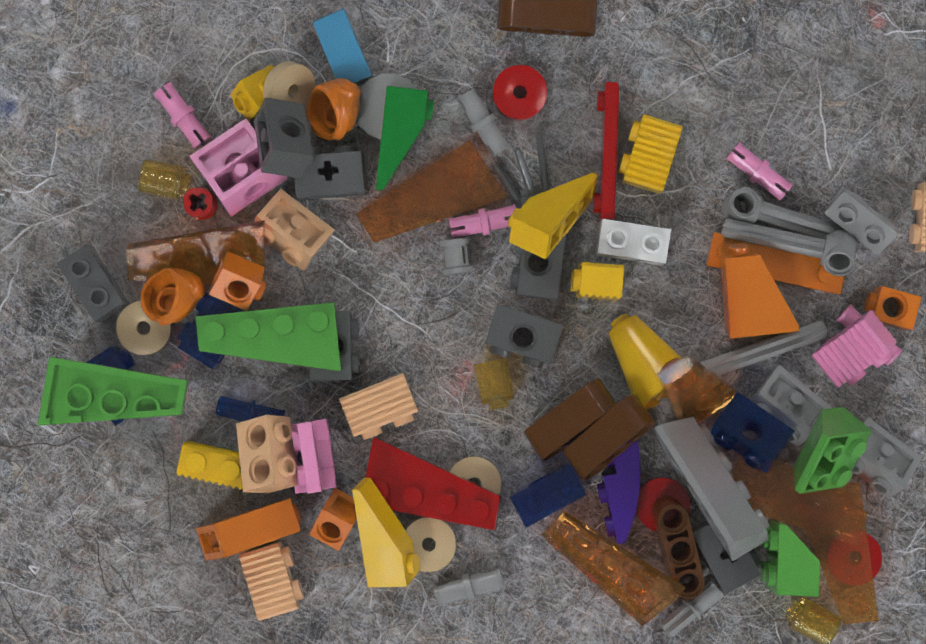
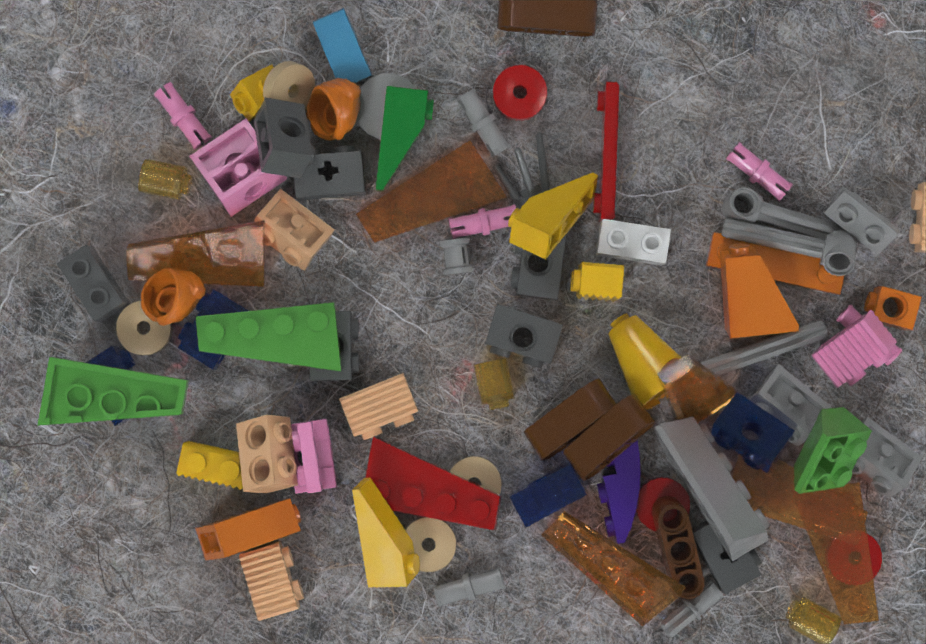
red bush [183,187,218,220] -> none
orange brick [209,251,267,311] -> none
clear blue axle [216,396,285,421] -> none
orange brick [309,488,357,551] -> none
yellow brick [618,114,683,194] -> none
bright green slope [760,519,820,597] -> none

